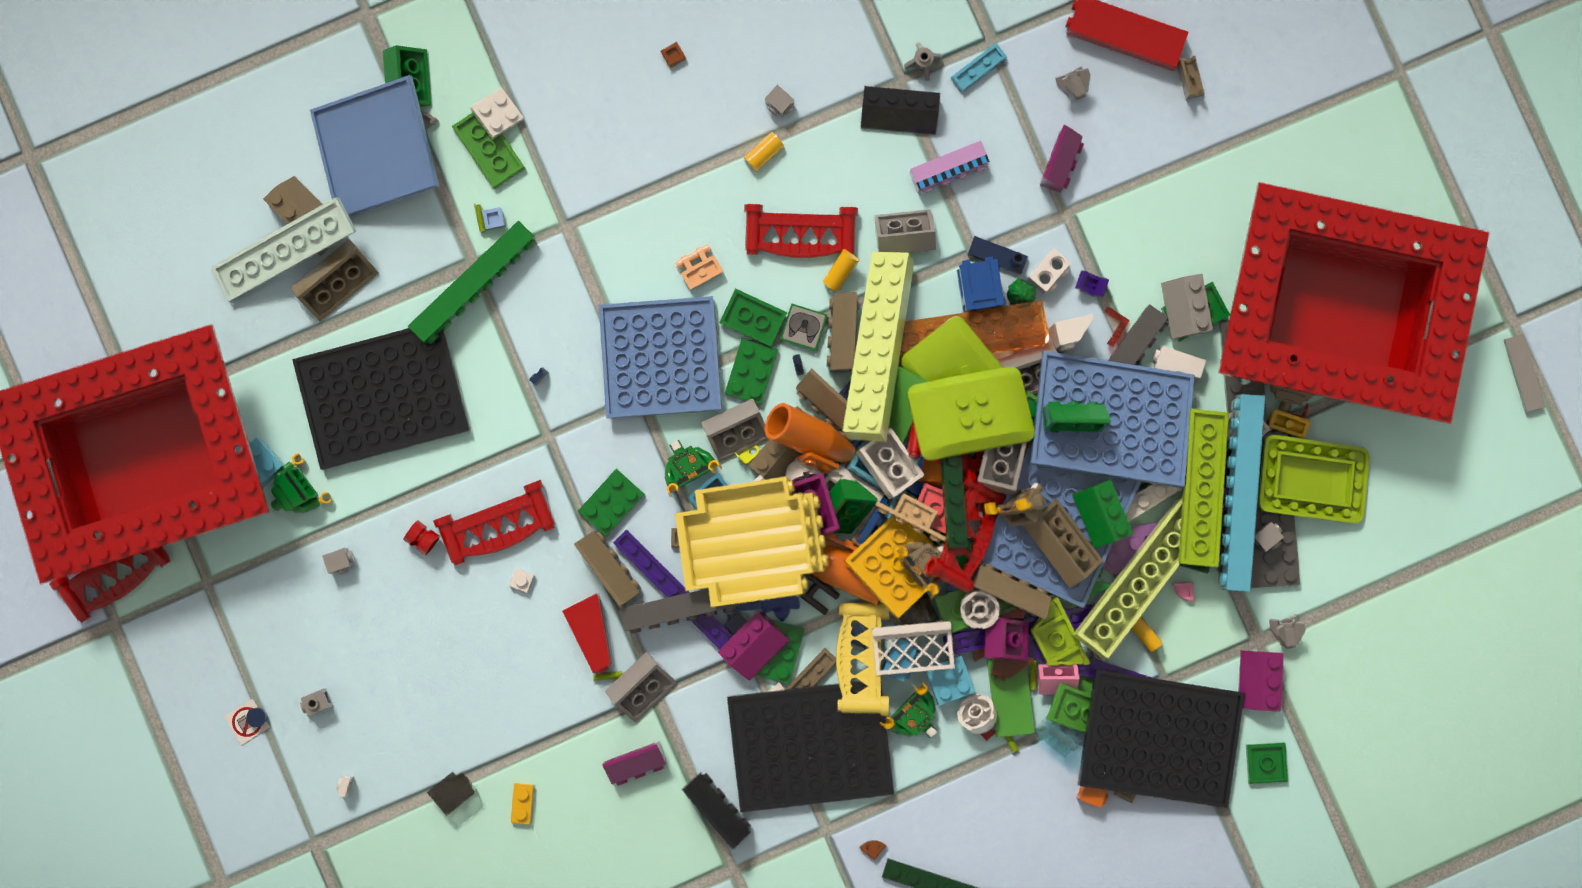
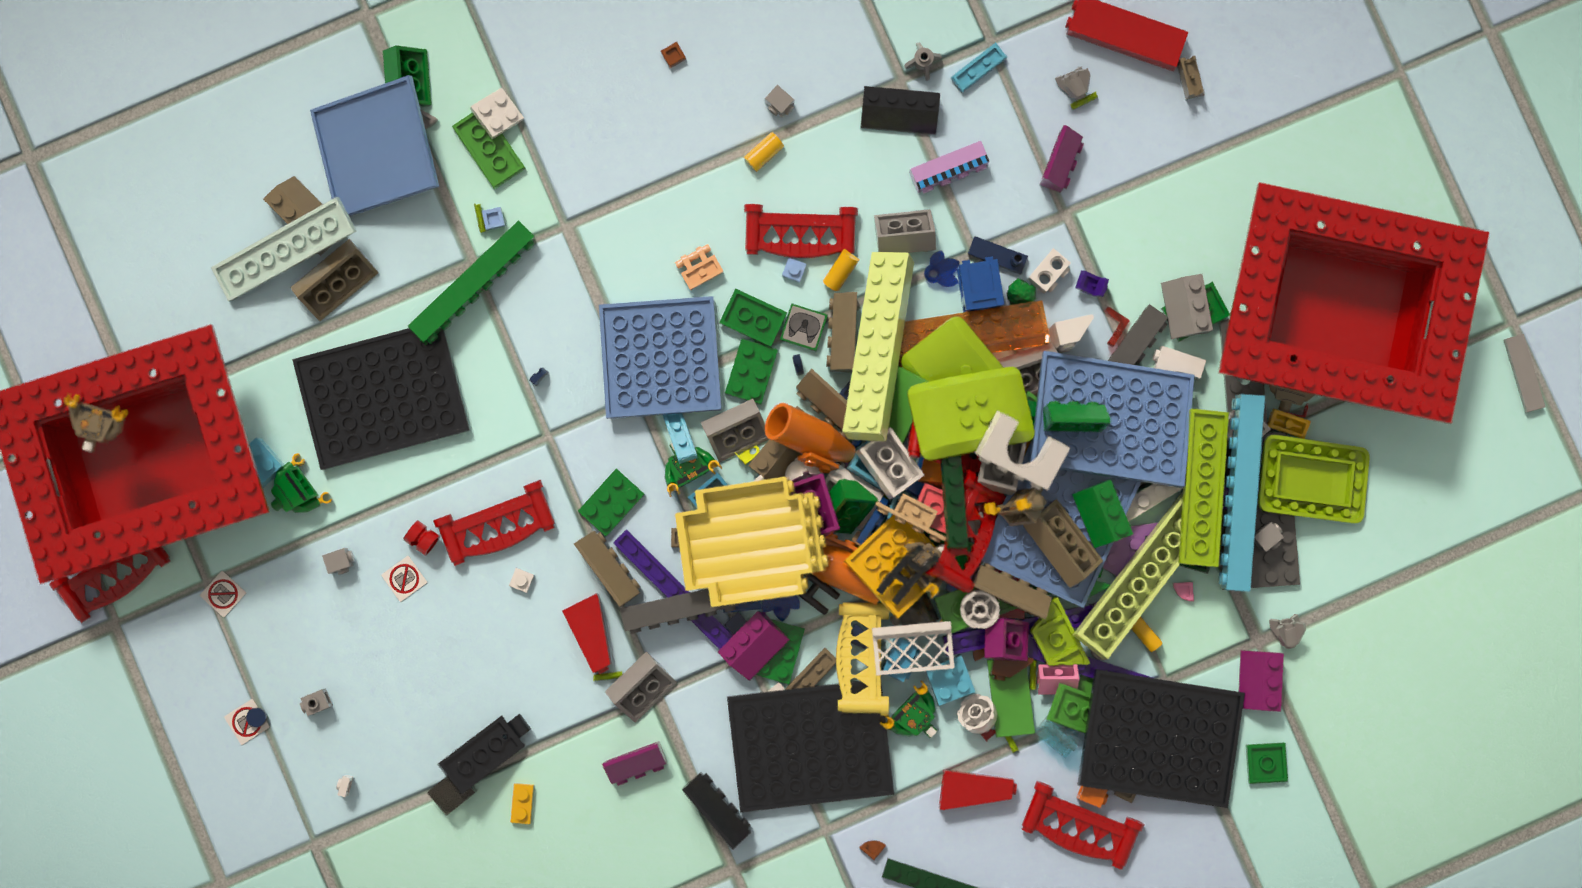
none -> dark tan torso [65,394,128,452]
none -> sticker [200,571,246,617]
none -> sticker [381,556,427,602]
none -> black hinge [437,714,531,795]
none -> medium azure tile [663,413,698,464]
none -> light blue plate [782,258,807,283]
none -> black piece [876,544,940,605]
none -> clear blue plate [924,250,960,287]
none -> red slope [939,769,1017,810]
none -> white arch [976,410,1070,490]
none -> red piece [1022,781,1145,870]
none -> lime piece [1070,91,1098,110]

